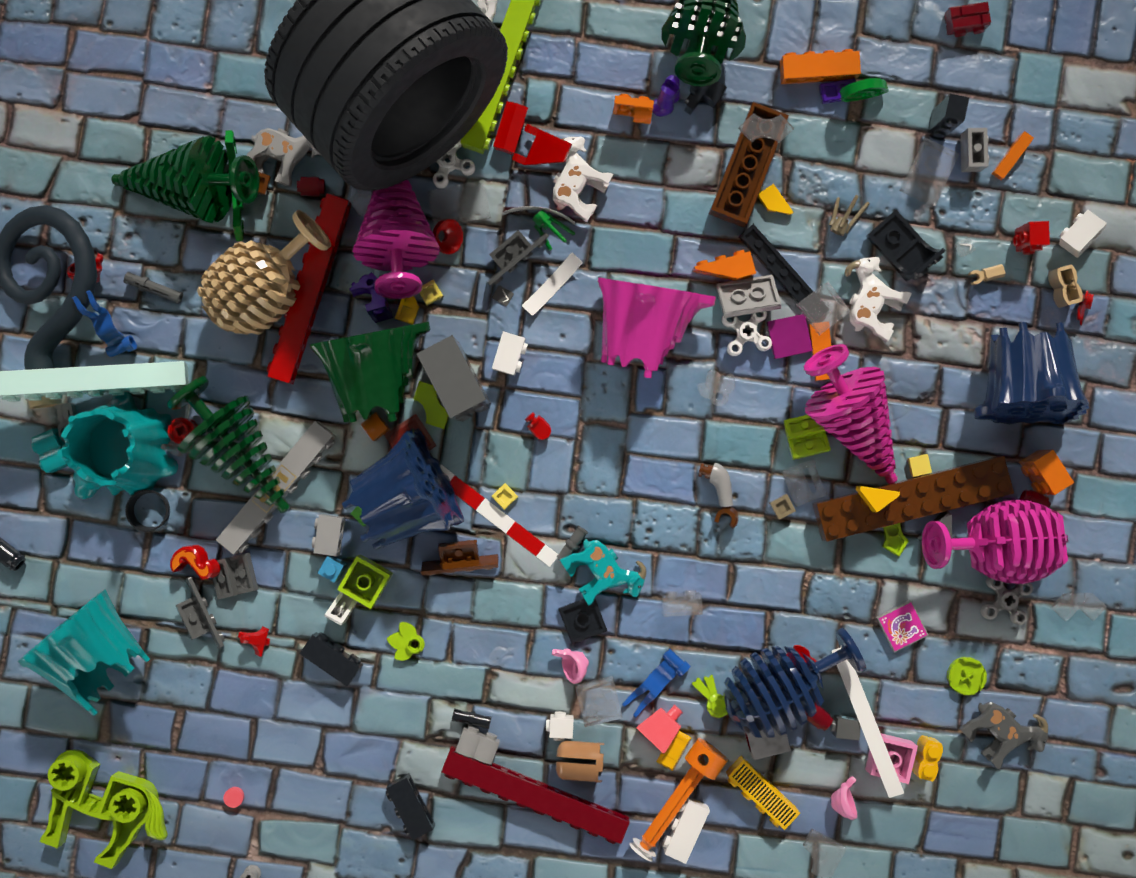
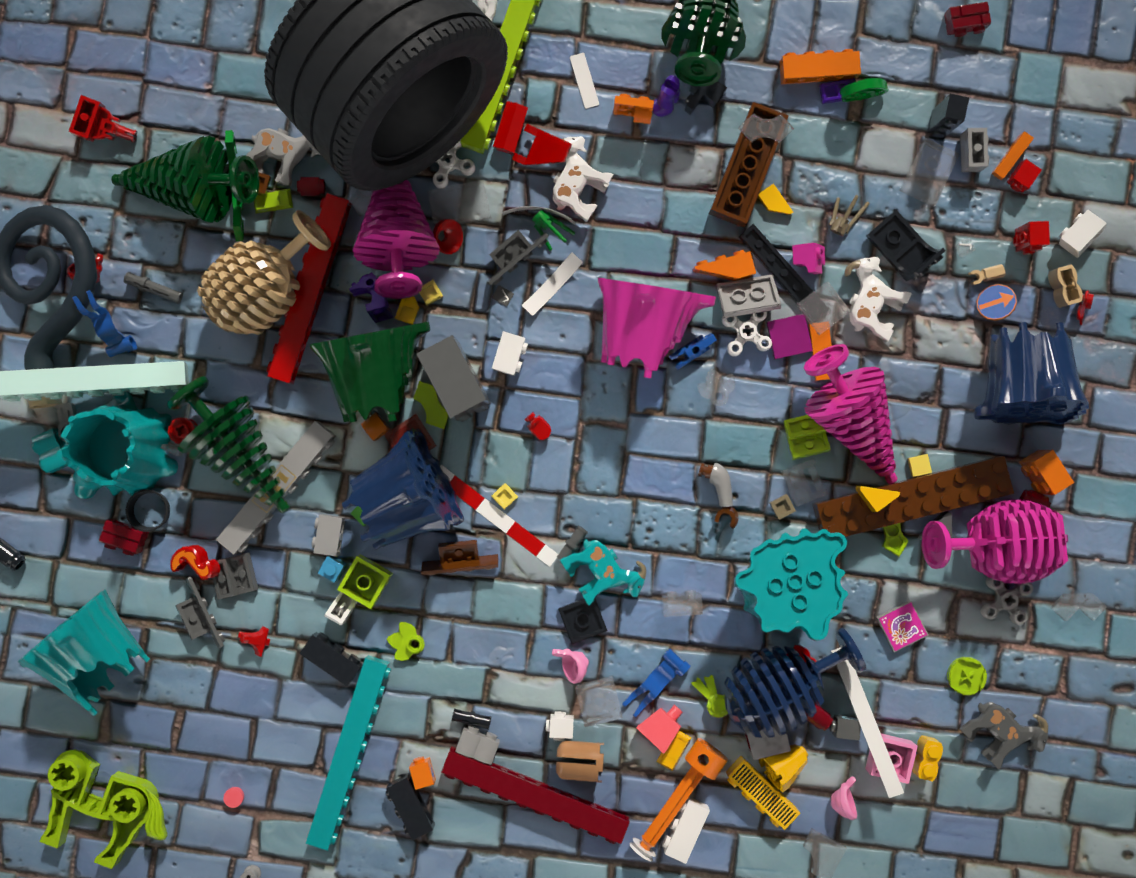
none -> red brick [68,95,137,143]
none -> dark red brick [99,519,149,556]
none -> lime tile [253,189,293,214]
none -> teal brick [306,655,391,851]
none -> orange brick [409,756,436,790]
none -> white sticker [570,53,599,109]
none -> blue hinge [669,333,717,370]
none -> teal piece [734,528,848,641]
none -> yellow cone [759,744,808,793]
none -> dark pink brick [792,243,825,275]
none -> piece [977,284,1017,321]
none -> red brick [1007,159,1042,193]

